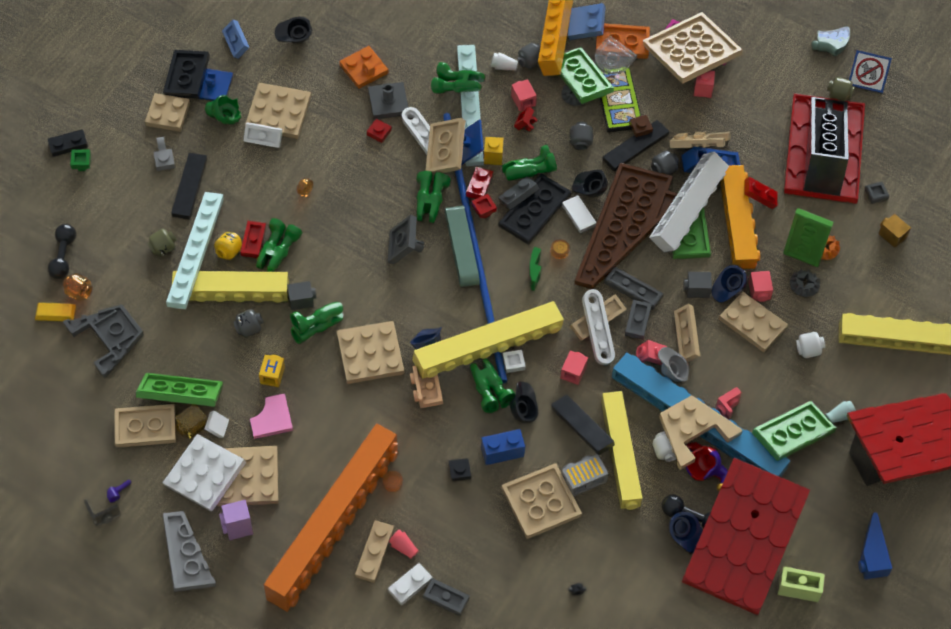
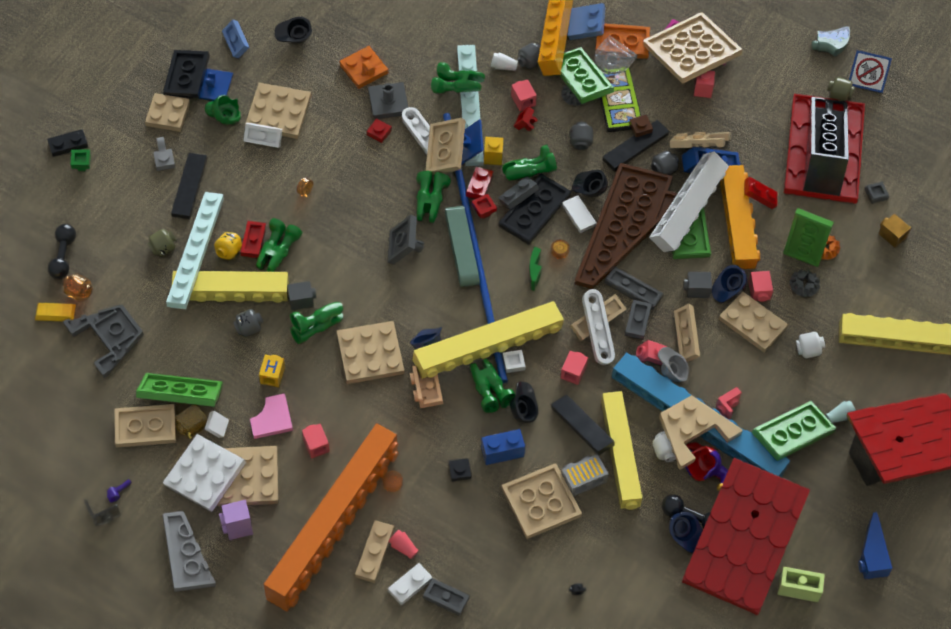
none -> coral brick [302,423,330,459]

